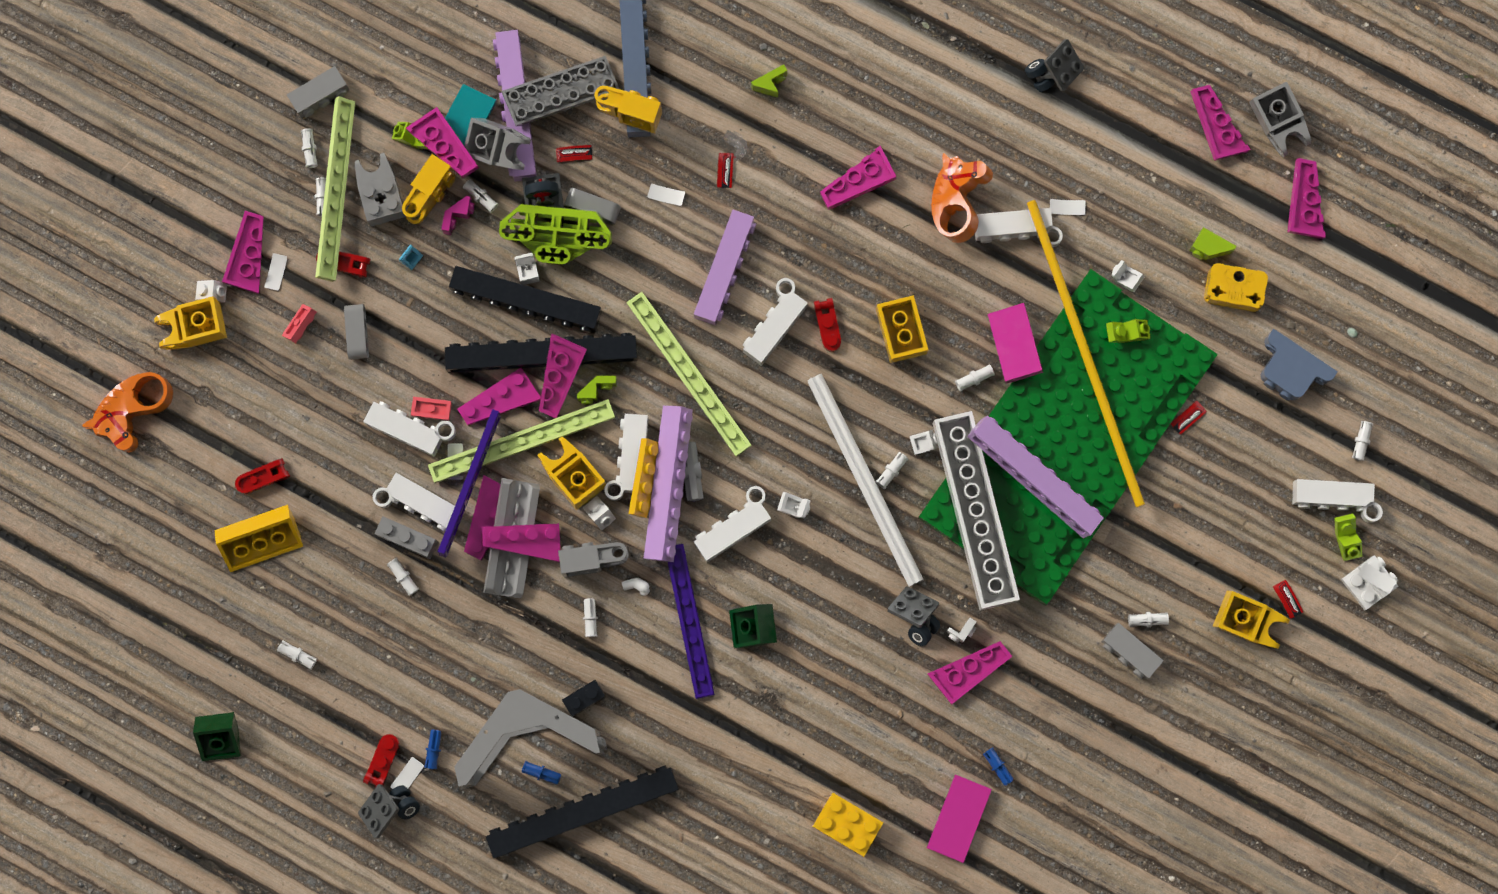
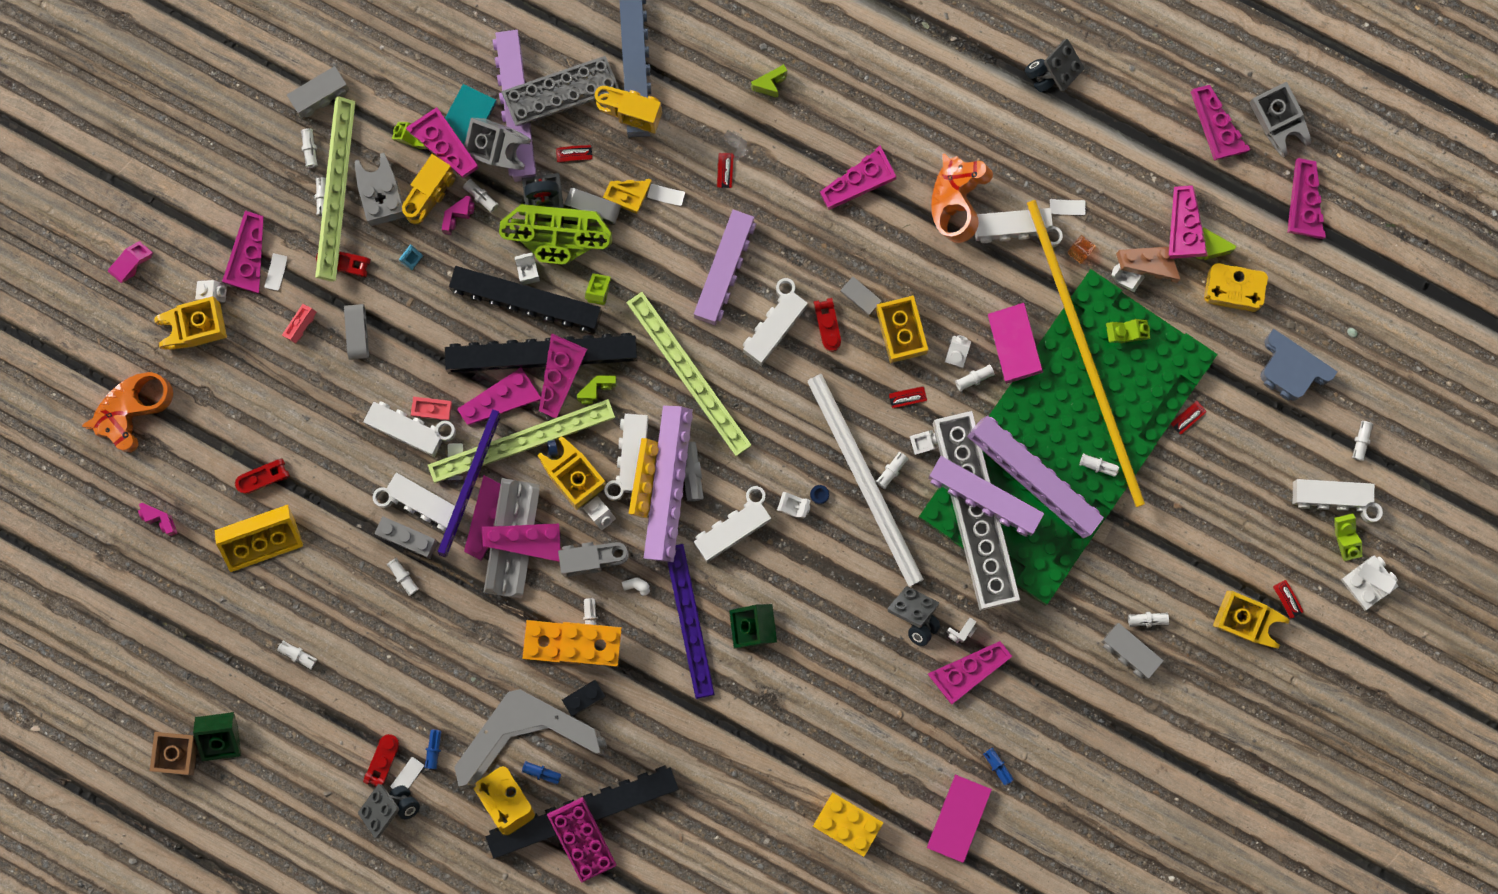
none -> dark pink slope [108,241,153,283]
none -> dark pink slope [138,503,178,536]
none -> medium nougat brick [149,732,197,775]
none -> yellow axle [474,766,535,835]
none -> light orange bracket [522,620,622,667]
none -> dark blue tile [547,439,558,459]
none -> dark pink tile [547,797,617,883]
none -> lime slope [585,273,611,305]
none -> yellow wing [603,179,652,214]
none -> dark blue tile [810,485,829,505]
none -> light grey tile [840,277,882,316]
none -> sticker [889,387,927,408]
none -> lavender brick [928,456,1044,537]
none -> white bracket [945,335,971,368]
none -> clear orange slope [1067,235,1096,264]
none -> white axle [1079,453,1119,476]
none -> nougat wing [1116,247,1180,283]
none -> dark pink wing [1169,185,1208,259]

